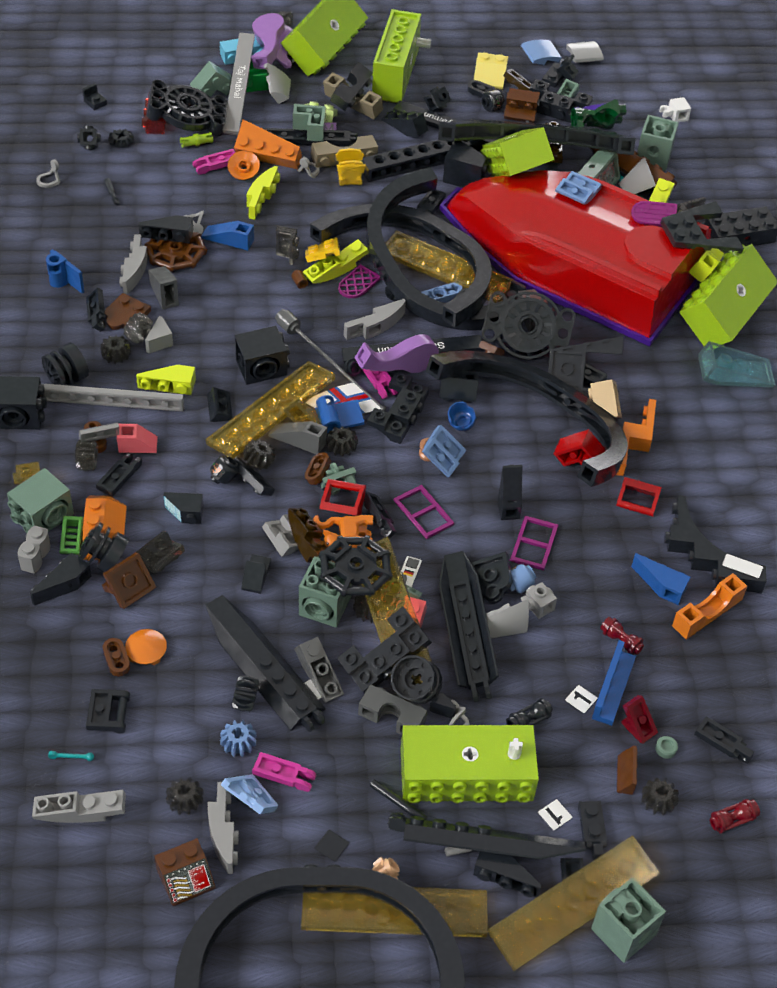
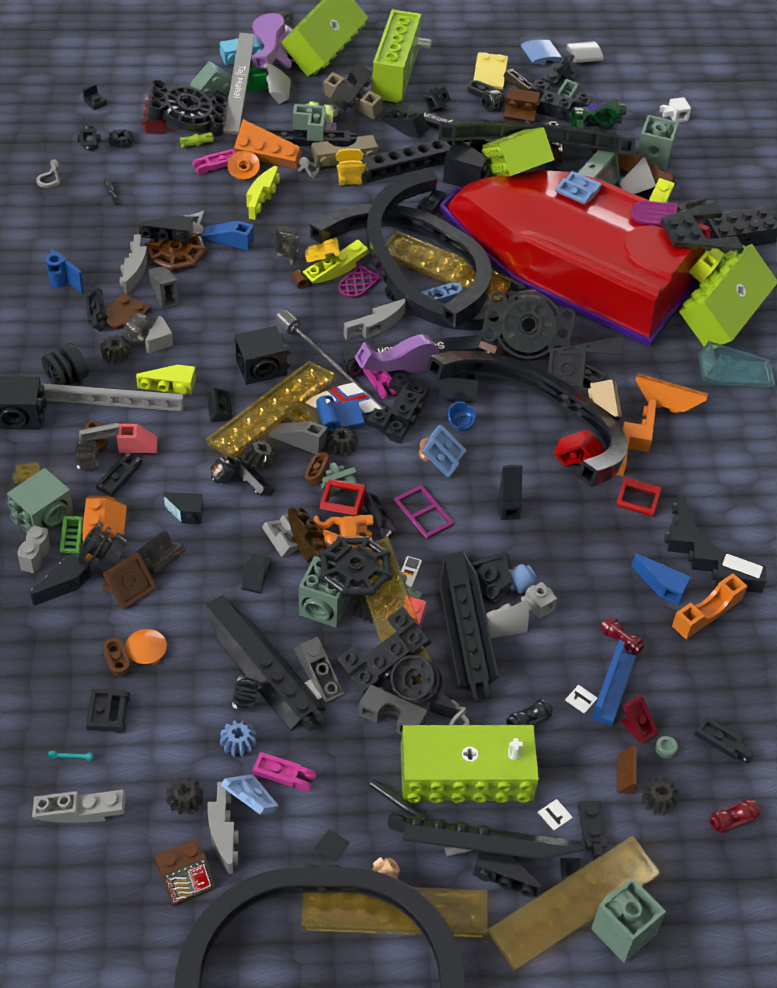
magenta window [510,516,558,571] -> none
none -> orange wedge [636,373,709,413]

